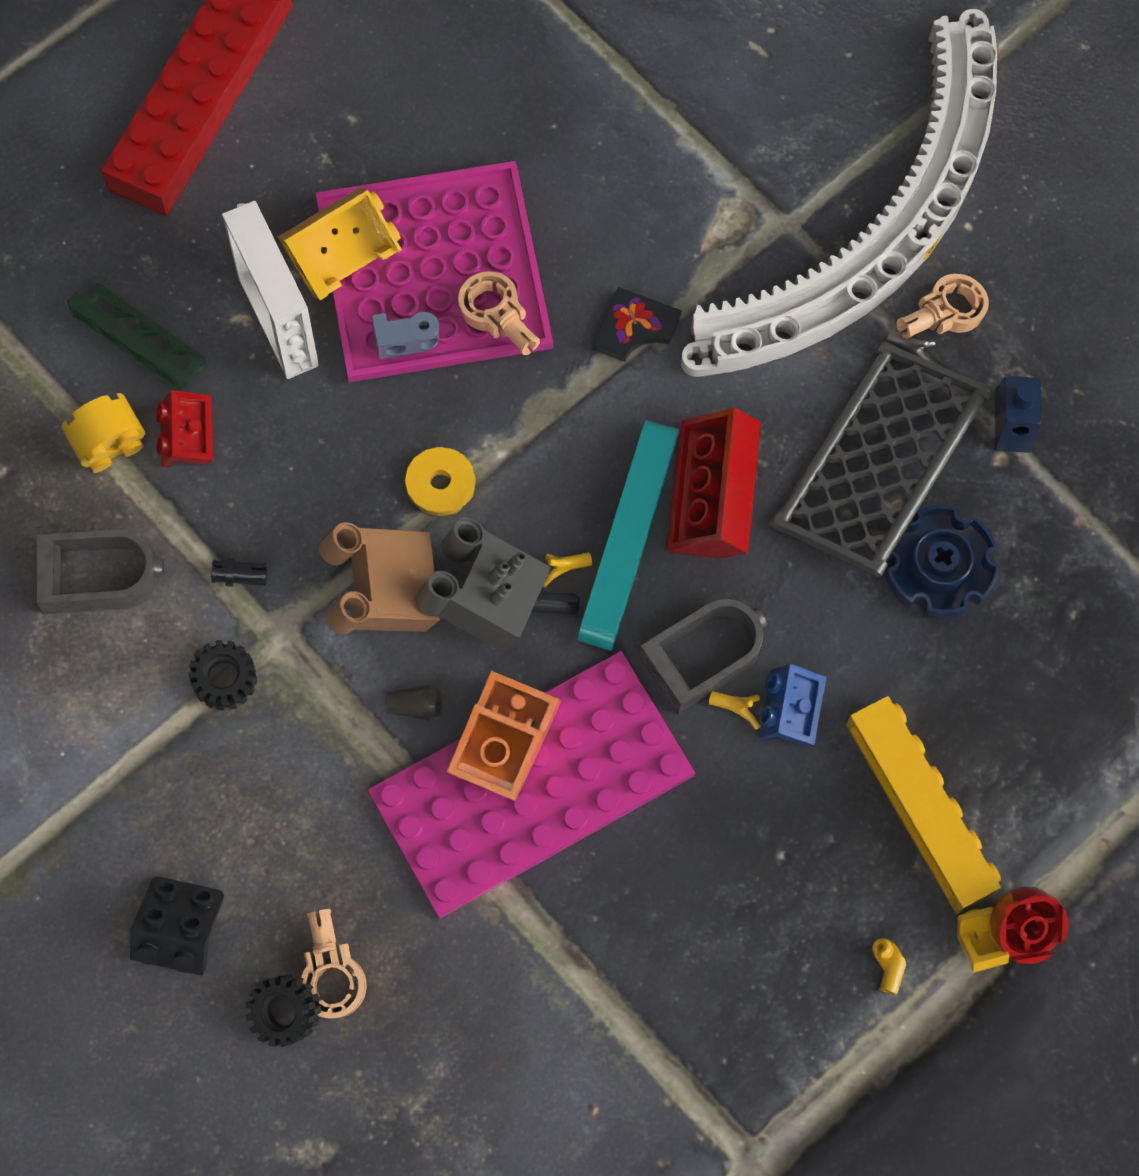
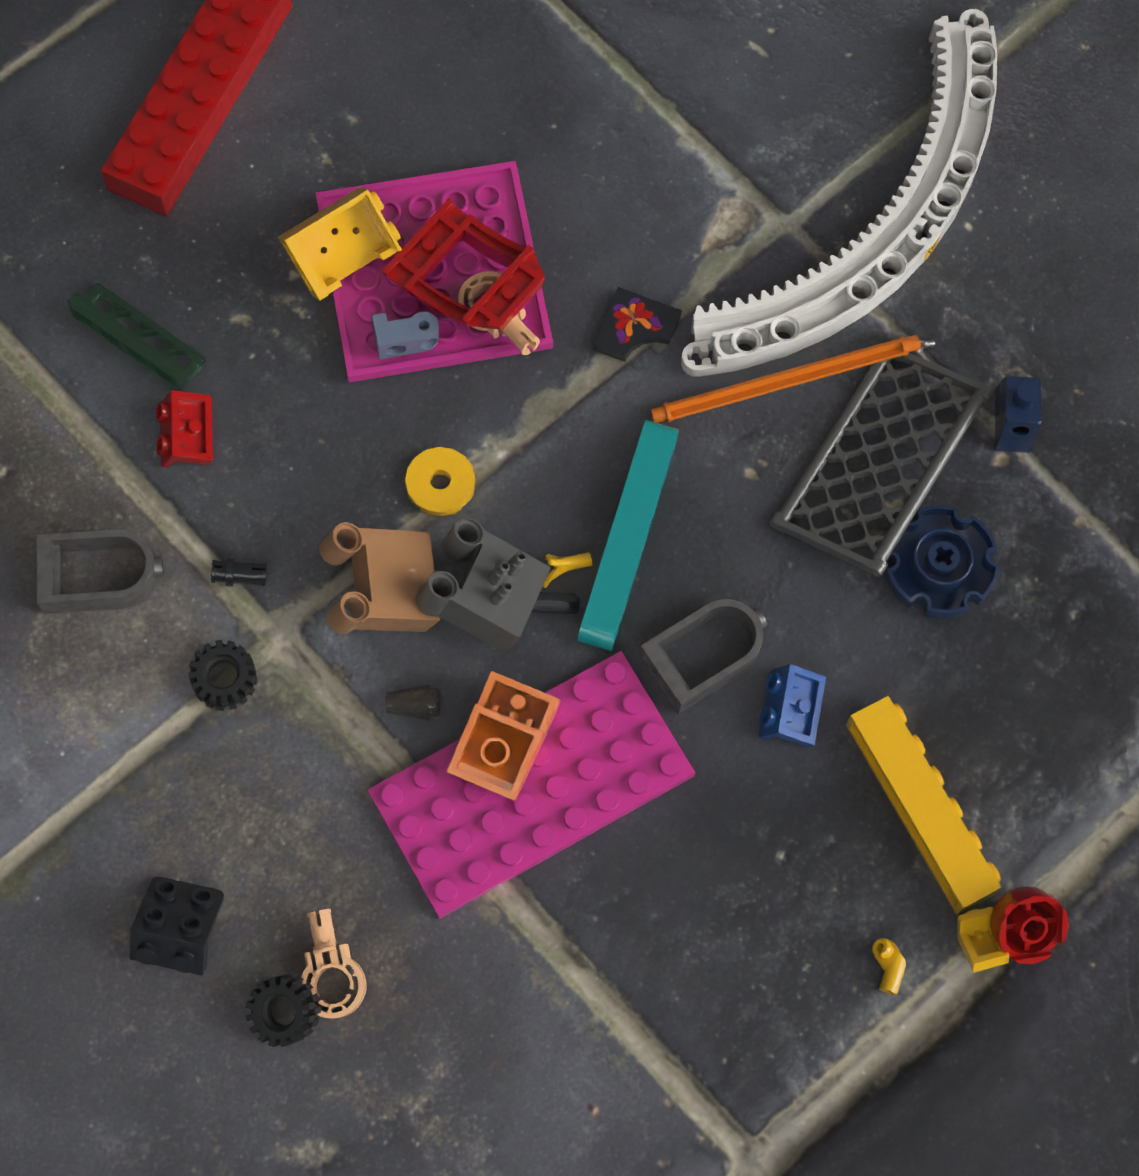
yellow brick [61,393,145,473] -> none
white window [222,201,319,379] -> none
red slope [667,407,761,559] -> none
yellow bar [709,691,760,730] -> none
light nougat pin [897,274,989,339] -> none
none -> red wedge [382,198,545,330]
none -> orange piece [650,335,921,423]

